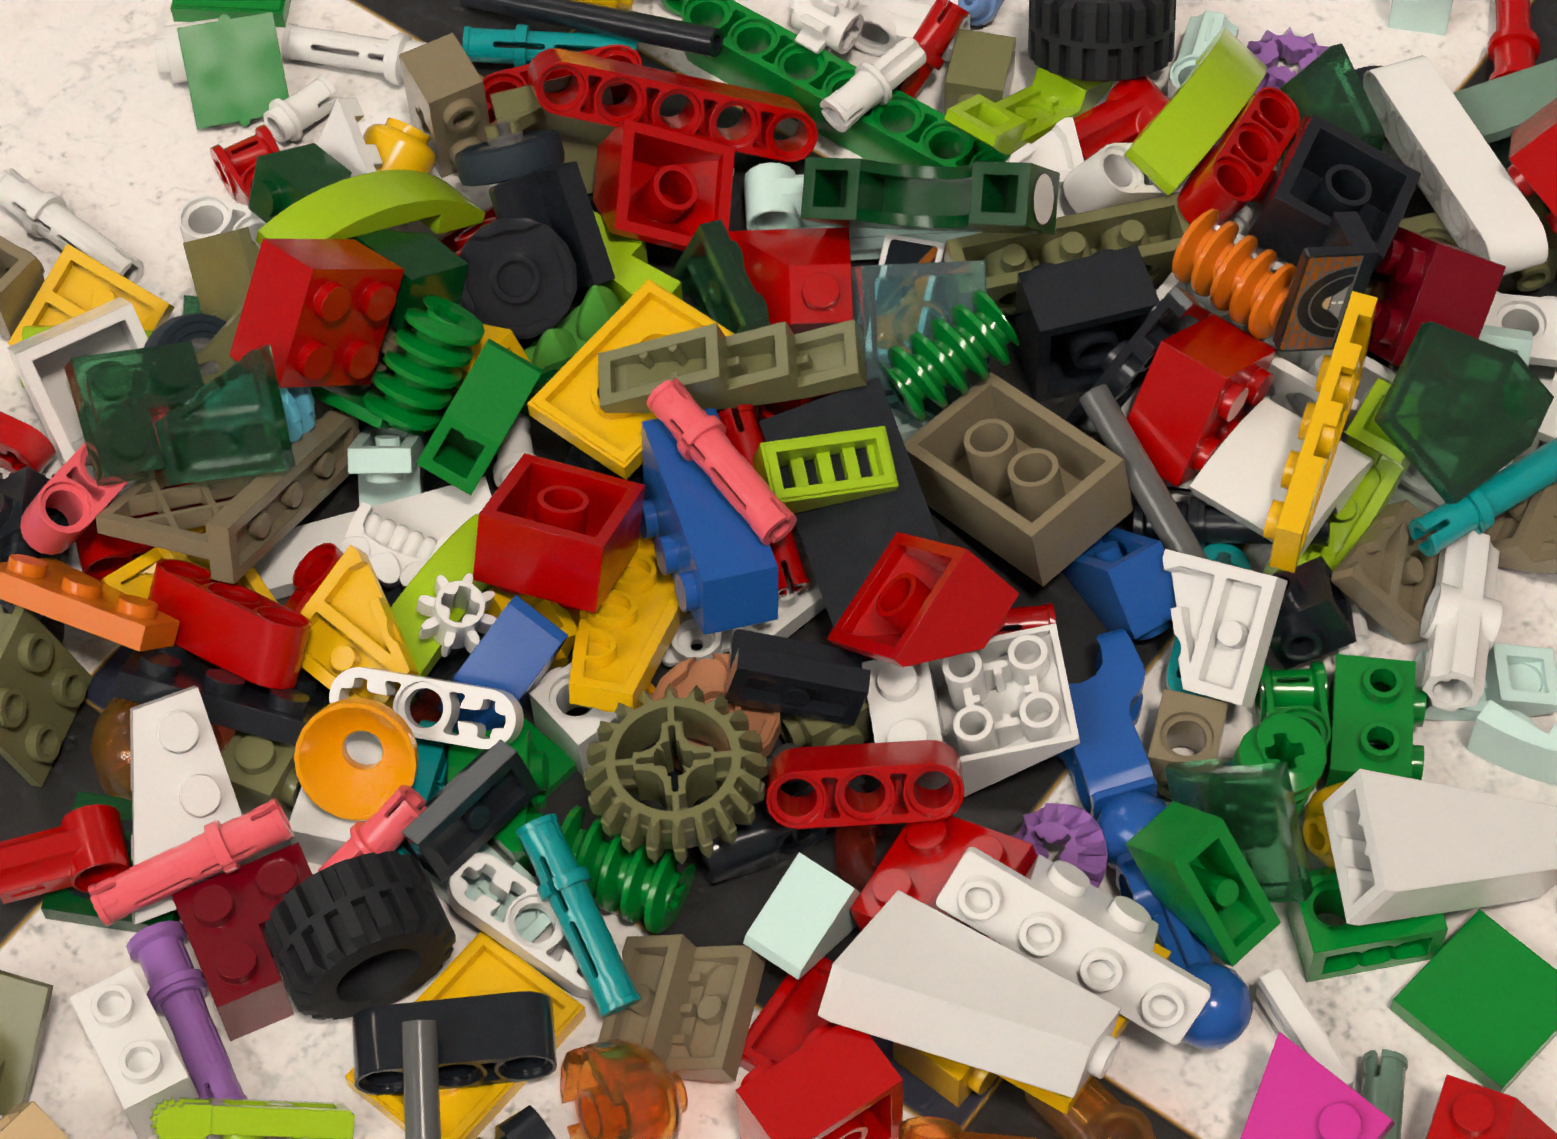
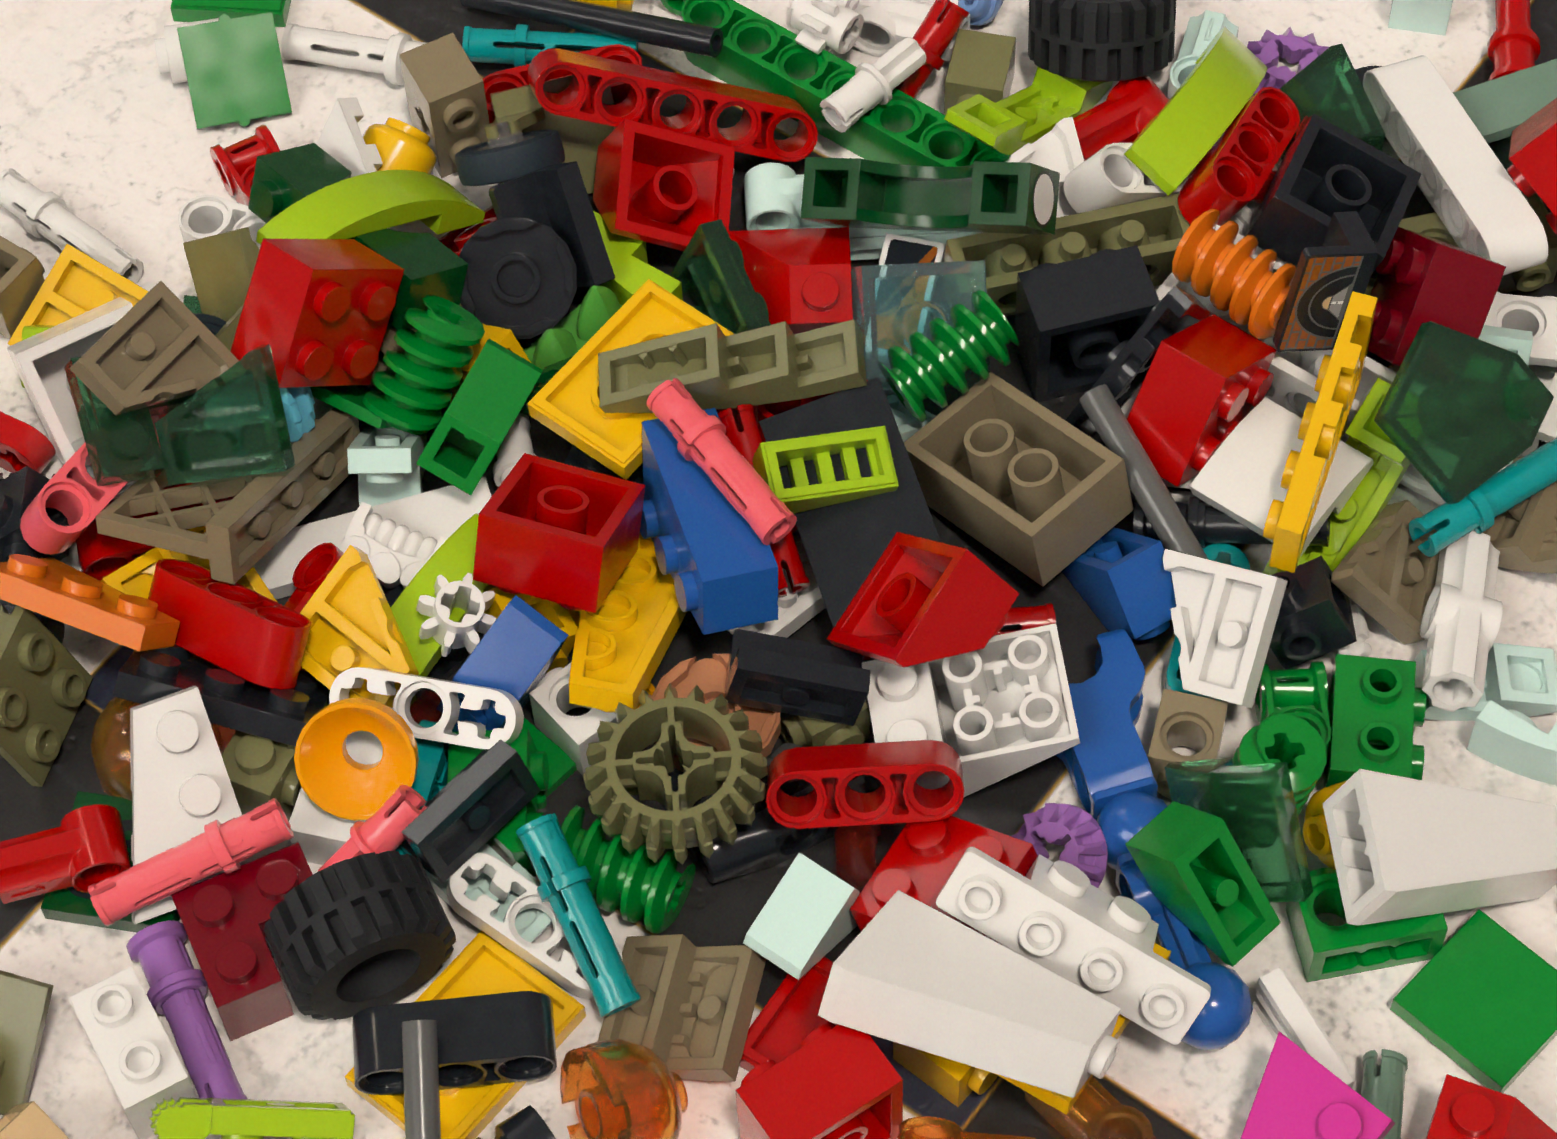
white pin [263,76,339,143] -> none
white plate [661,613,733,667] -> none
none -> dark tan wing [69,281,248,415]

